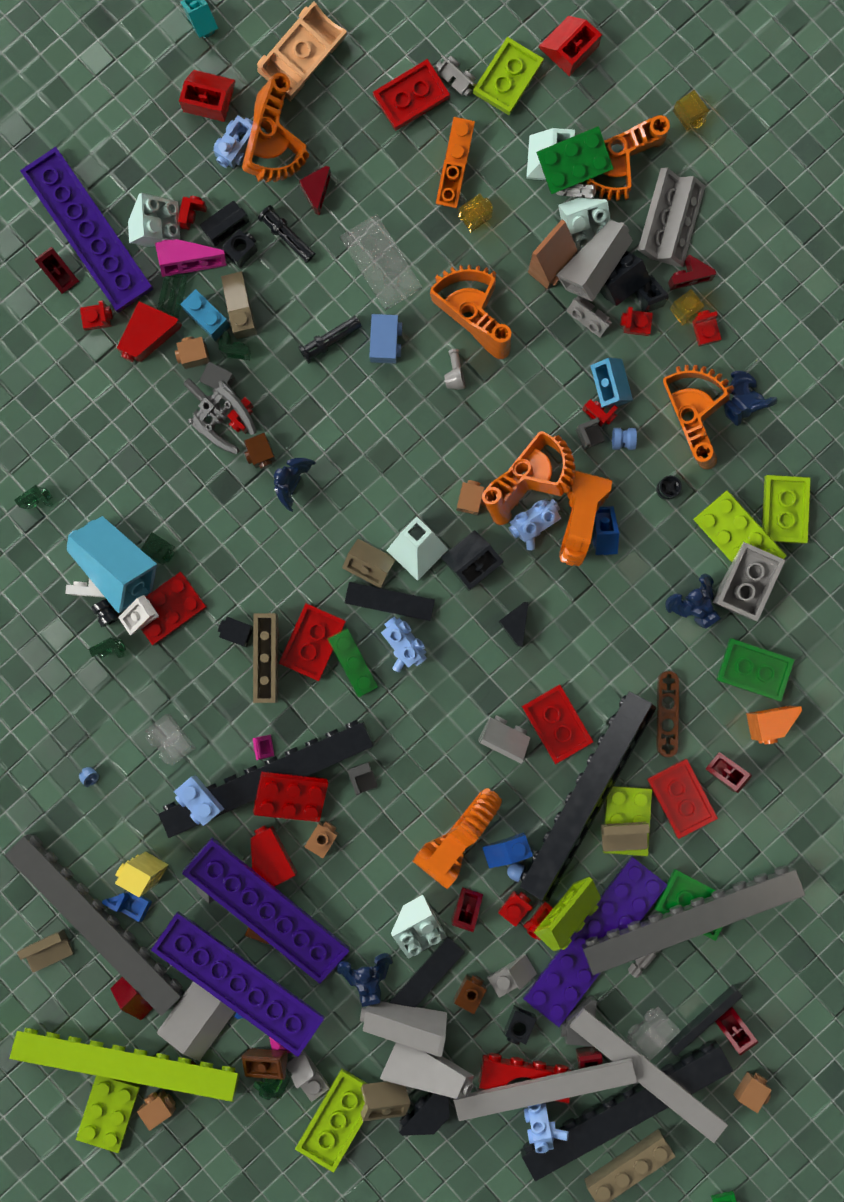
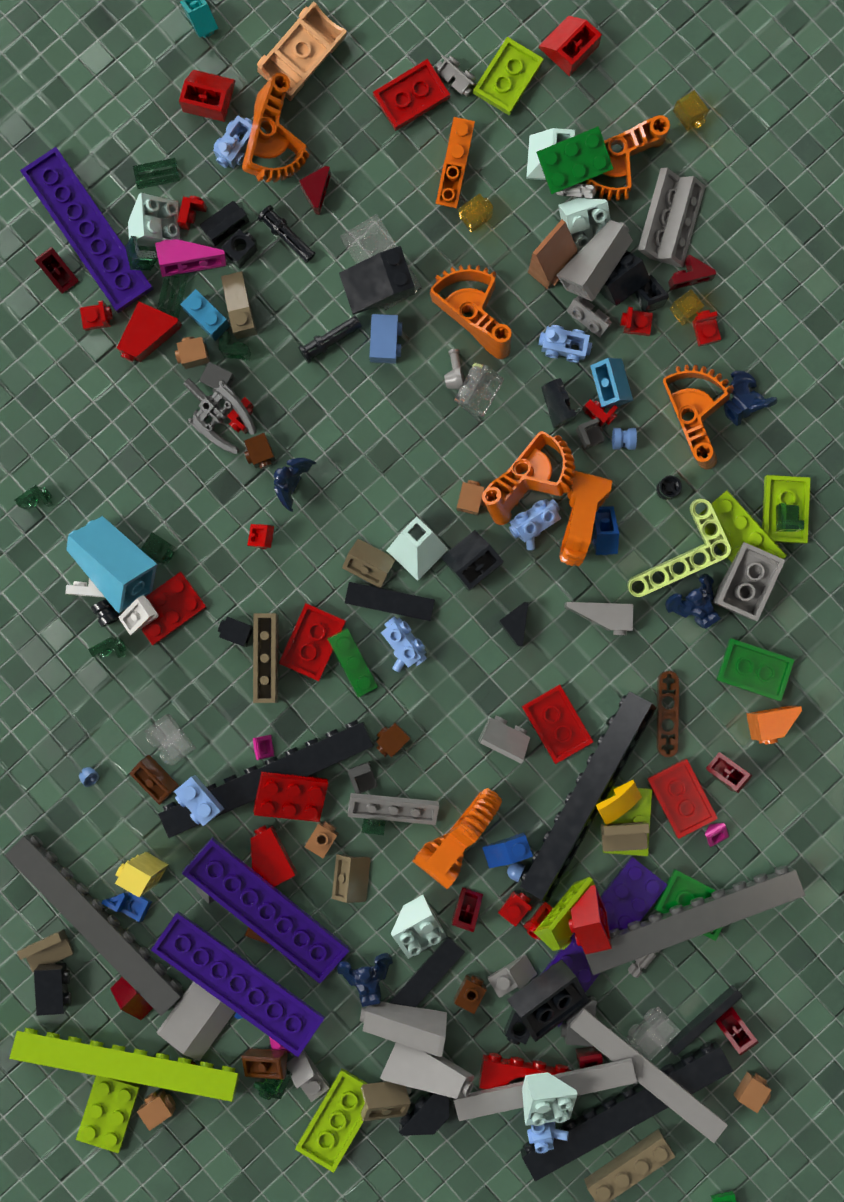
none -> black brick [34,963,72,1016]
none -> panel [125,236,158,271]
none -> reddish brown slope [129,755,179,805]
none -> clear green tile [133,158,180,189]
none -> red bracket [247,524,274,549]
none -> dark tan panel [332,854,371,903]
none -> black slope [339,246,415,315]
none -> light grey plate [347,793,439,825]
none -> clear green bracket [361,818,386,835]
none -> reddish brown brick [376,722,411,758]
none -> clear brick [454,363,504,417]
none -> black slope [507,959,589,1042]
none -> light aqua slope [522,1072,577,1126]
none -> light blue brick [538,325,592,363]
none -> black slope [541,378,576,429]
none -> light grey slope [564,602,633,635]
none -> red slope [569,885,612,955]
none -> yellow slope [596,780,642,825]
none -> yellowish green beam [627,498,731,597]
none -> dark pink slope [705,823,729,847]
none -> clear green panel [776,503,804,532]

